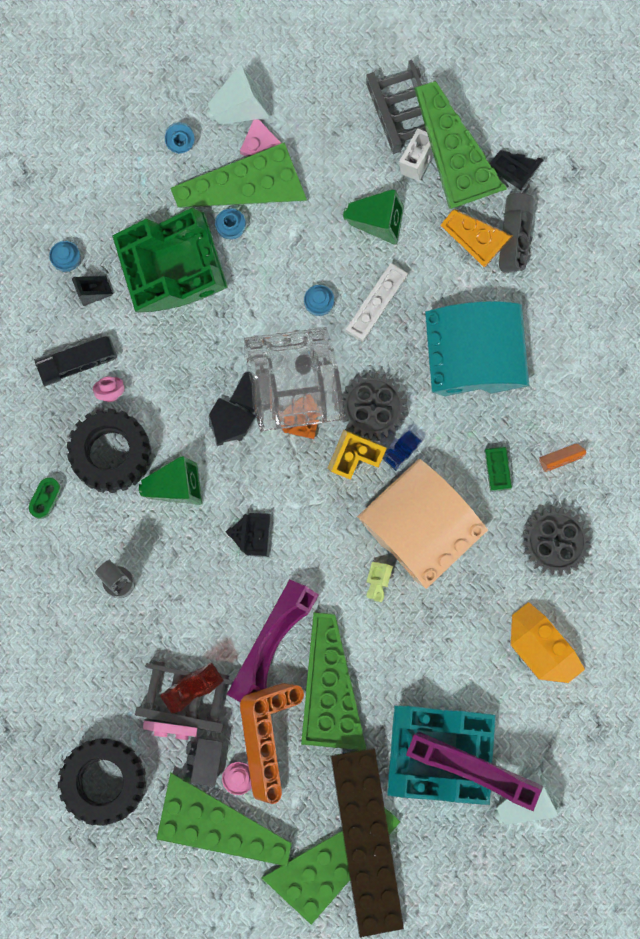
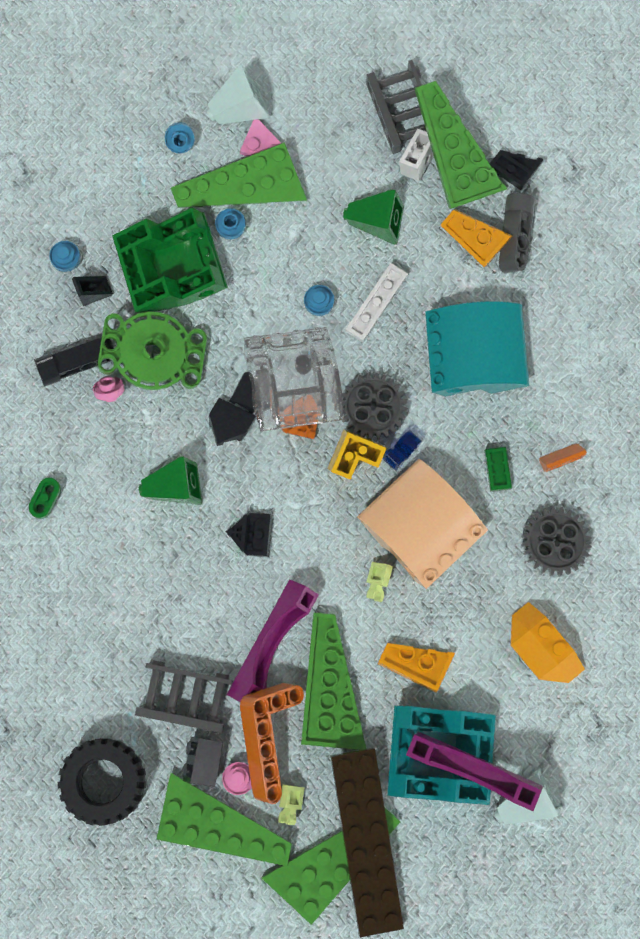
black tyre [67,408,152,493] -> none
dark grey beam [95,559,135,598] -> none
bright pink wing [143,720,197,740] -> none
clear red brick [160,663,224,714] -> none
none -> bright green piece [98,311,207,390]
none -> yellowish green plate [278,784,305,825]
none -> light orange wing [377,643,455,693]

